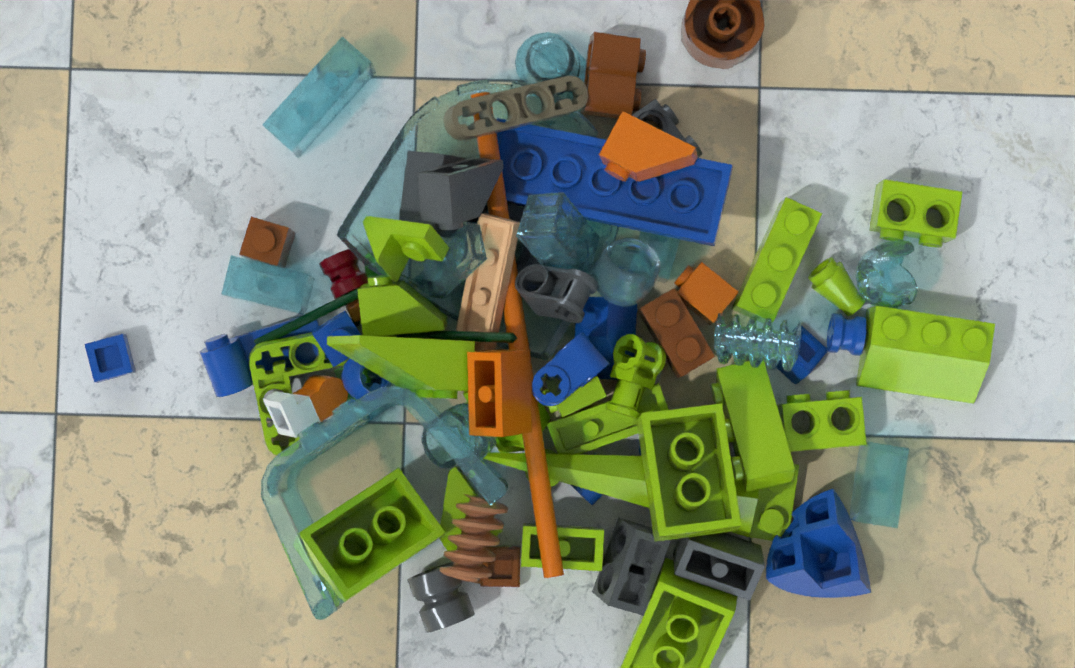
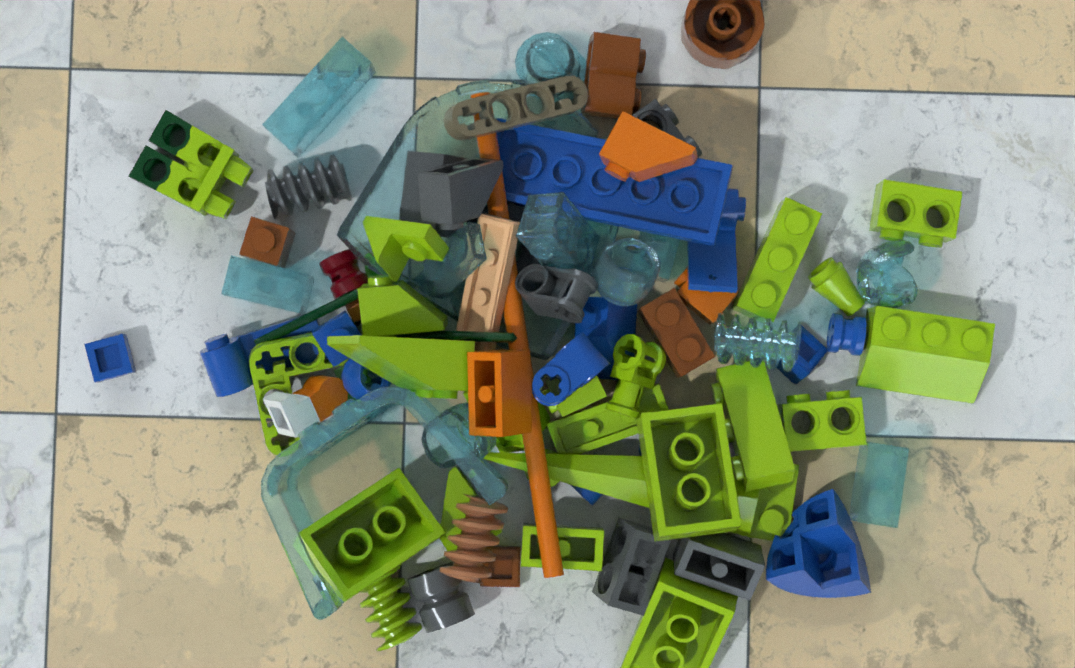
none -> lime hips [128,110,254,219]
none -> dark grey piece [265,154,352,219]
none -> lime piece [359,565,422,651]
none -> blue door [687,188,746,293]

